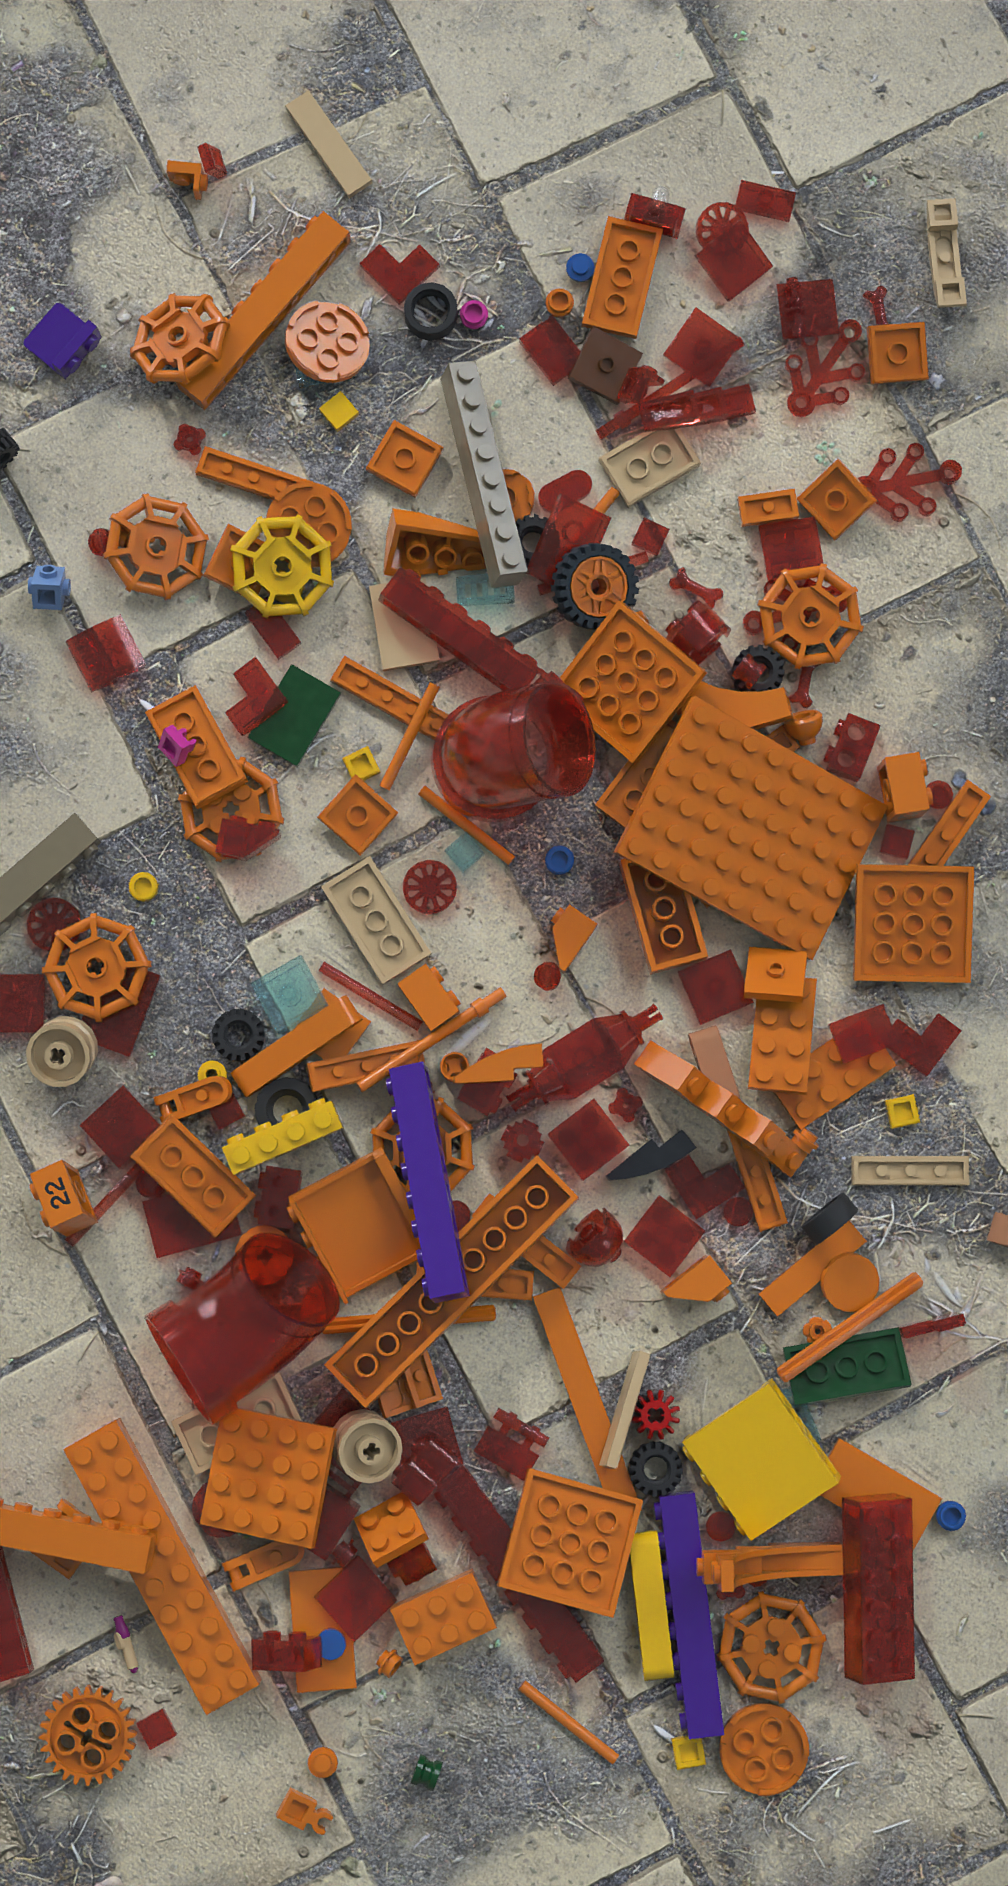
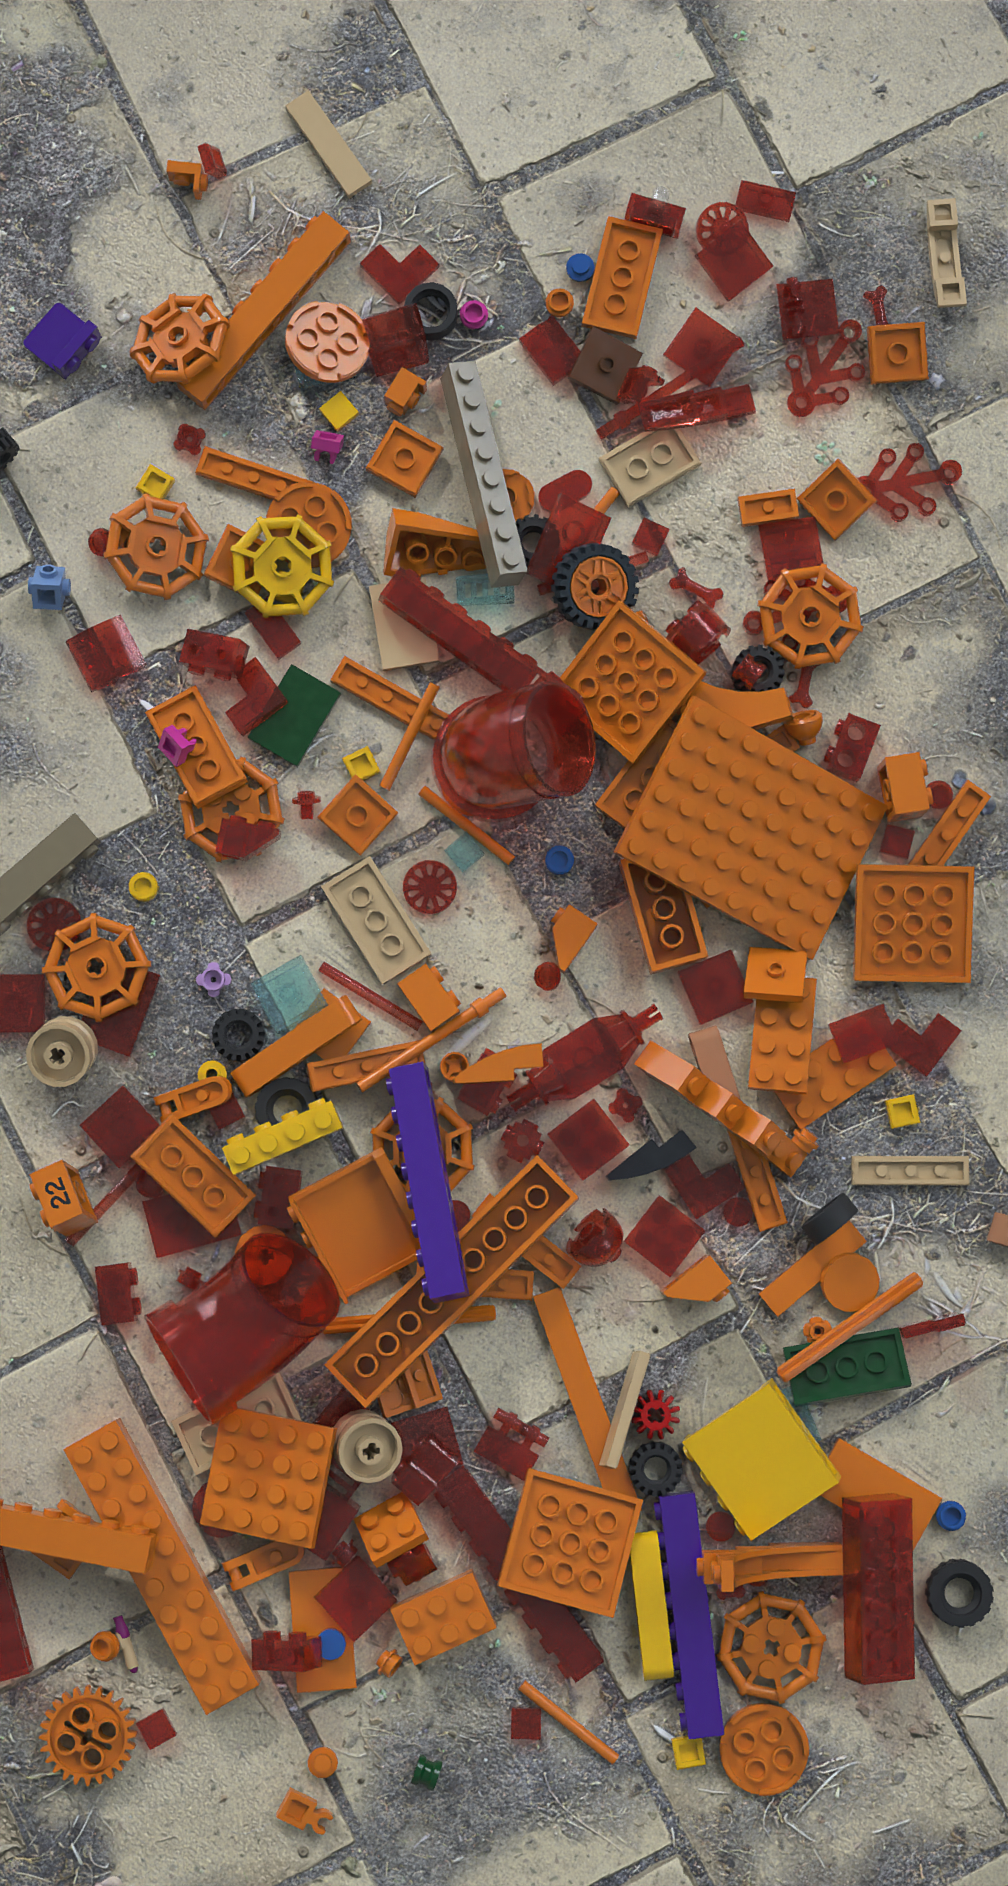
none -> orange plate [90,1631,120,1662]
none -> clear red bracket [95,1262,142,1326]
none -> yellow tile [135,464,175,499]
none -> clear red brick [179,629,250,681]
none -> lavender plate [196,962,231,997]
none -> clear red plate [292,791,321,820]
none -> dark pink tile [311,430,344,464]
none -> clear red slope [362,303,429,377]
none -> orange brick [384,367,427,417]
none -> clear red tile [511,1707,541,1740]
none -> black tyre [925,1559,994,1628]

